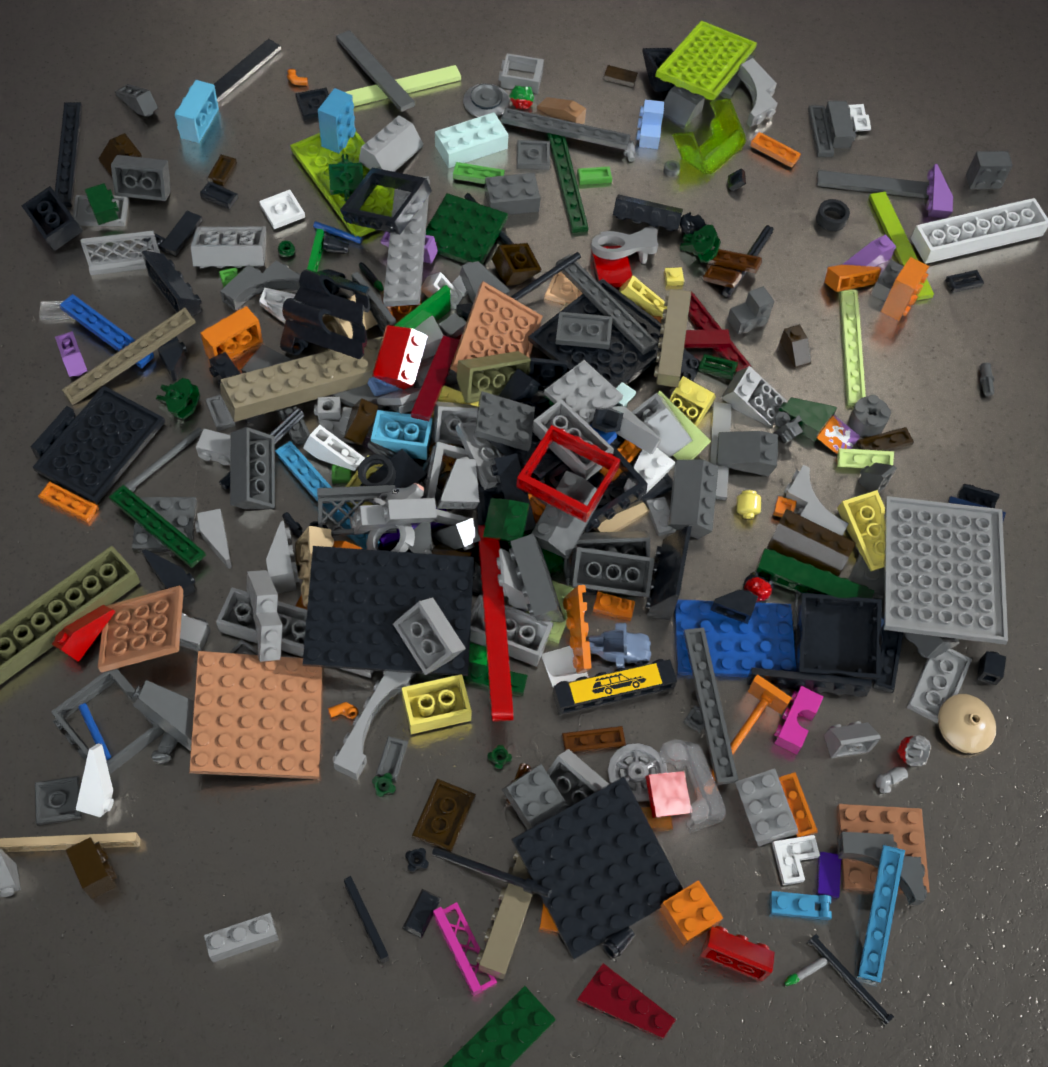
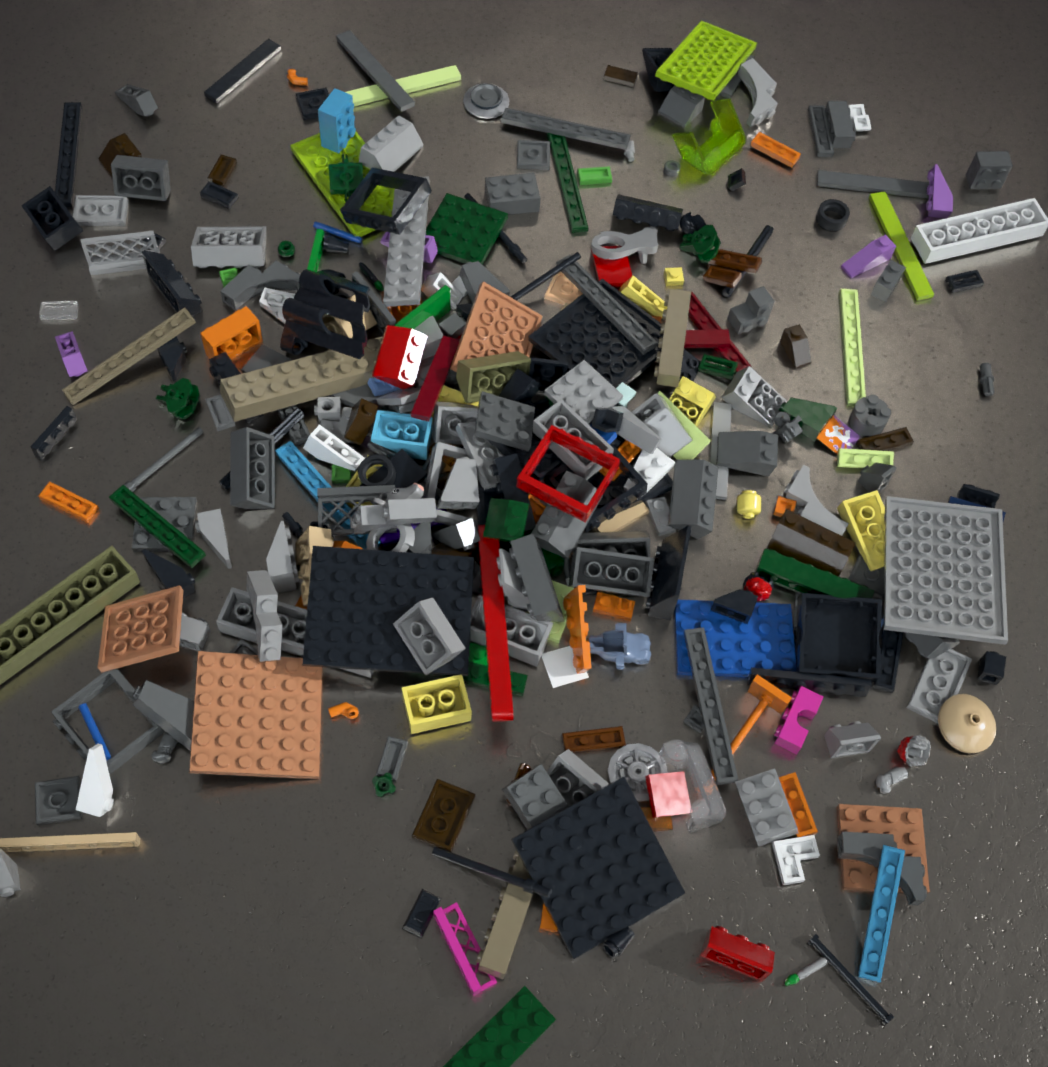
black plate [33,385,165,504] -> none
red slope [52,605,116,662] -> none
blue plate [60,294,154,369] -> none
dark brown brick [66,837,118,900] -> none
dark green brick [85,183,119,225] -> none
black tile [160,210,203,256] -> none
medium azure brick [175,80,219,143] -> none
light grey brick [196,429,231,465] -> none
light grey brick [204,913,279,962] -> none
white plate [259,190,305,229] -> none
light grey arch [333,671,416,780] -> none
black tile [344,876,390,964] -> none
black plate [405,848,429,872] -> none
light aqua brick [435,112,508,168] -> none
bright green plate [453,162,505,184] -> none
dark green plate [487,745,512,769] -> none
dark brown slope [491,243,542,286] -> none
light grey window [498,53,544,94] -> none
green piece [509,85,534,110] -> none
medium nougat slope [537,97,586,124] -> none
brick [553,659,677,715] -> none
dark grey plate [556,312,613,349] -> none
dark red wing [577,963,676,1039] -> none
light blue brick [636,100,664,149] -> none
orange brick [660,880,723,946] -> none
dark azure plate [770,891,832,920] -> none
dark purple tile [816,851,841,899] -> none
orange slope [824,265,881,292] -> none
orange brick [881,257,929,321] -> none

